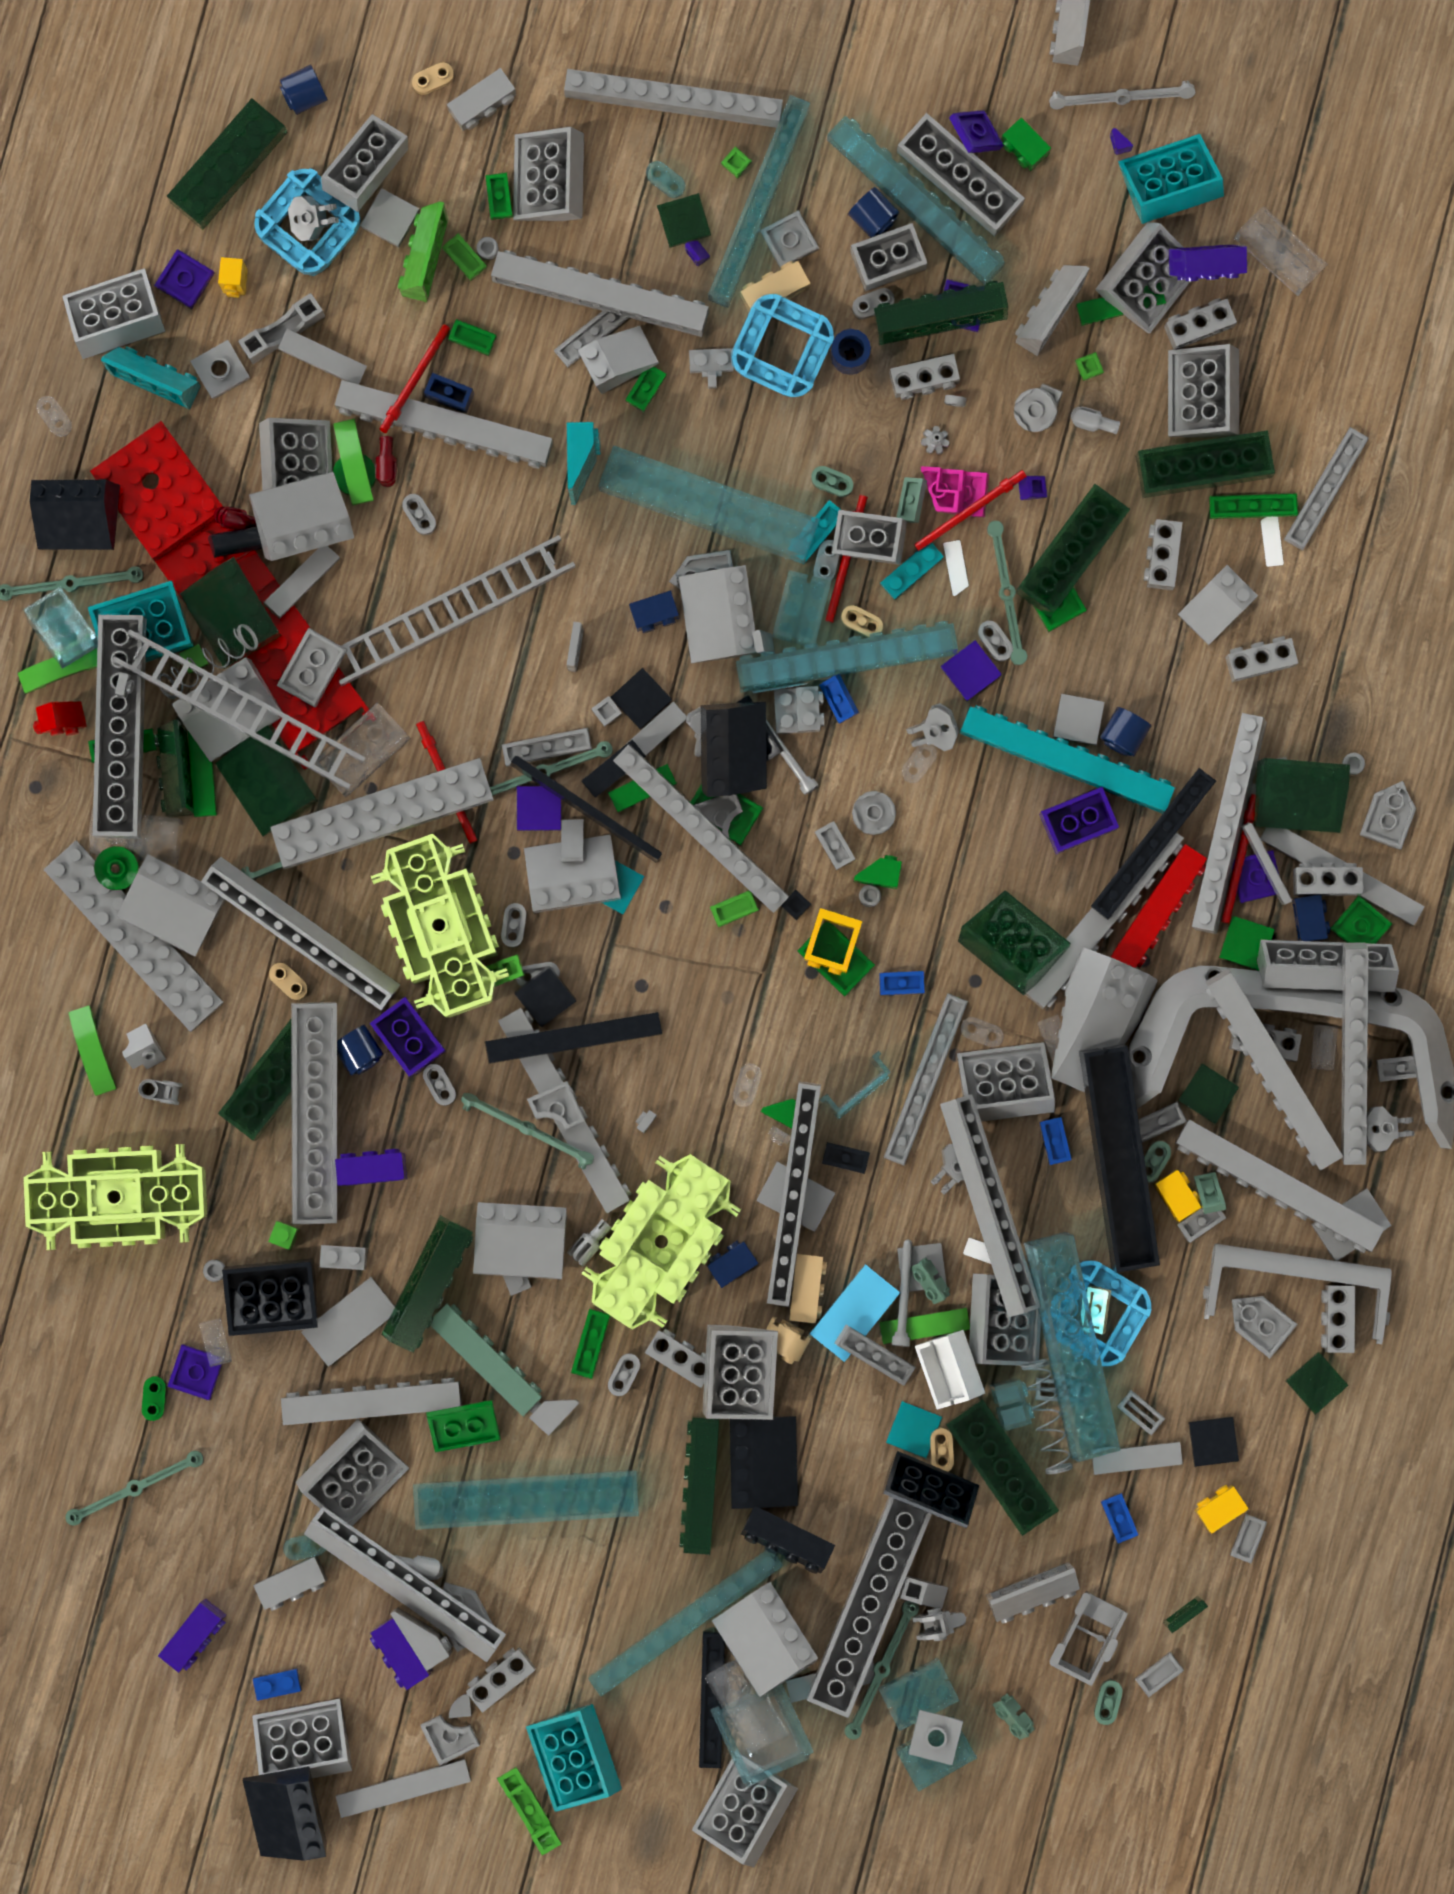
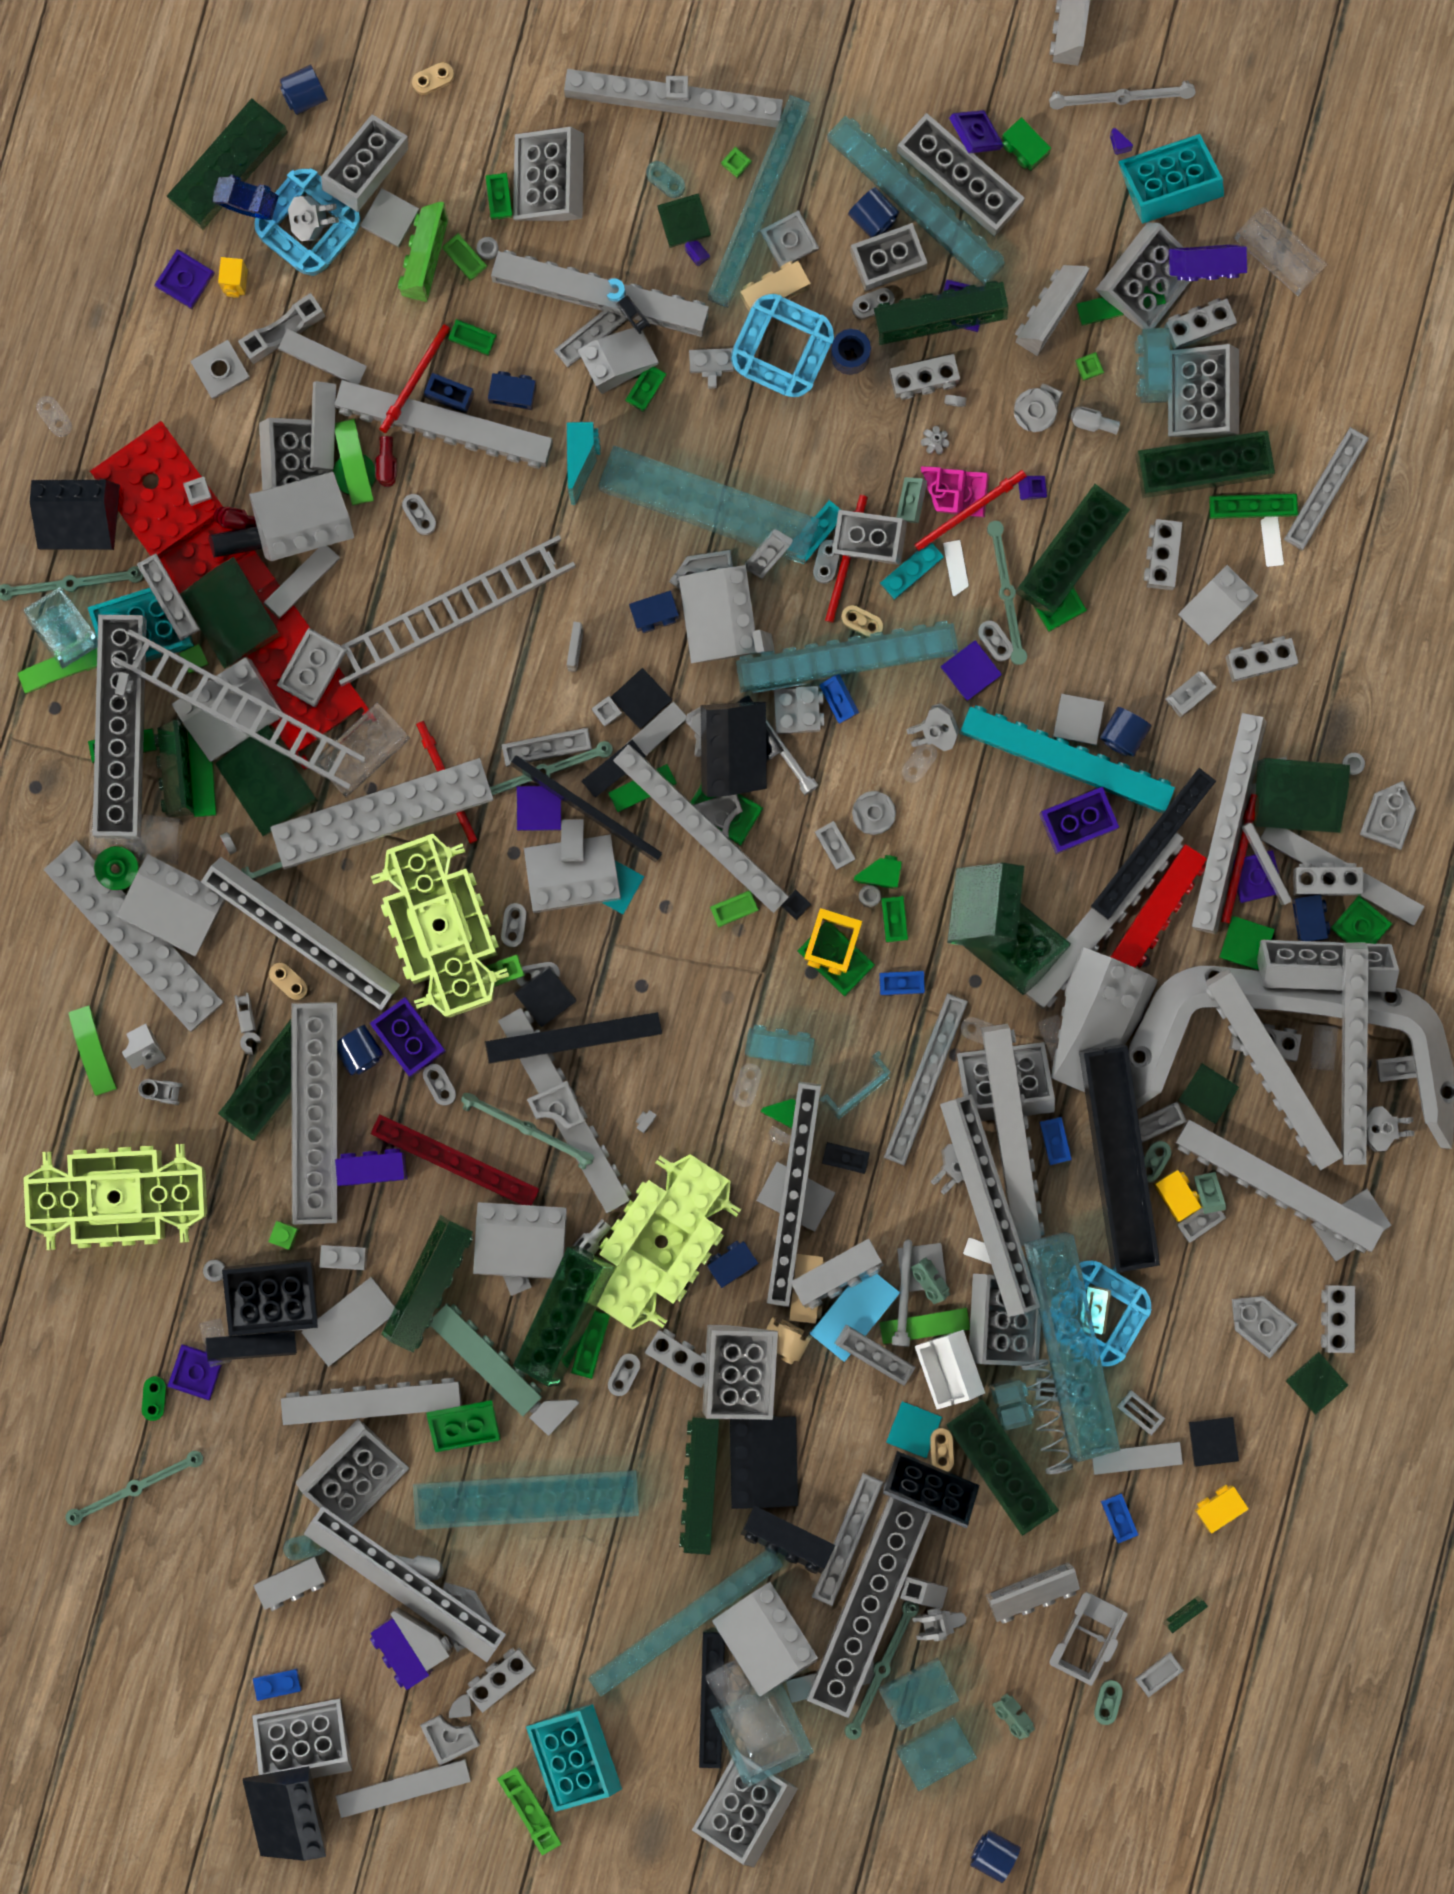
red brick [33,701,87,736] -> none
light grey slope [62,268,165,359] -> none
teal slope [101,346,201,410] -> none
light grey piece [157,624,258,699] -> none
dark purple brick [158,1599,226,1673] -> none
light grey brick [447,68,516,131] -> none
clear light blue piece [772,570,831,648] -> none
sand green plate [811,466,853,497] -> none
light grey piece [908,1709,963,1765] -> none
light grey piece [1203,1244,1392,1344] -> none
light grey tile [1230,1513,1267,1564] -> none
none -> light grey tile [137,553,200,641]
none -> light grey plate [183,477,212,506]
none -> black tile [205,1331,297,1362]
none -> clear blue brick [212,175,278,220]
none -> light grey tile [220,832,237,855]
none -> light grey piece [234,993,261,1055]
none -> light grey tile [310,381,336,471]
none -> dark red plate [370,1114,540,1206]
none -> dark blue brick [488,371,536,410]
none -> clear green brick [513,1246,615,1387]
none -> black piece [606,279,651,334]
none -> light grey plate [666,76,688,100]
none -> clear light blue brick [744,1025,815,1067]
none -> light grey tile [745,528,793,579]
none -> light grey brick [790,1239,884,1310]
none -> light grey tile [812,1473,883,1606]
none -> green plate [881,896,908,943]
none -> clear green slope [947,862,1024,953]
none -> dark blue piece [970,1830,1021,1883]
none -> light grey brick [981,1024,1045,1246]
none -> clear light blue brick [1135,328,1172,403]
none -> light grey hinge [1165,671,1216,718]

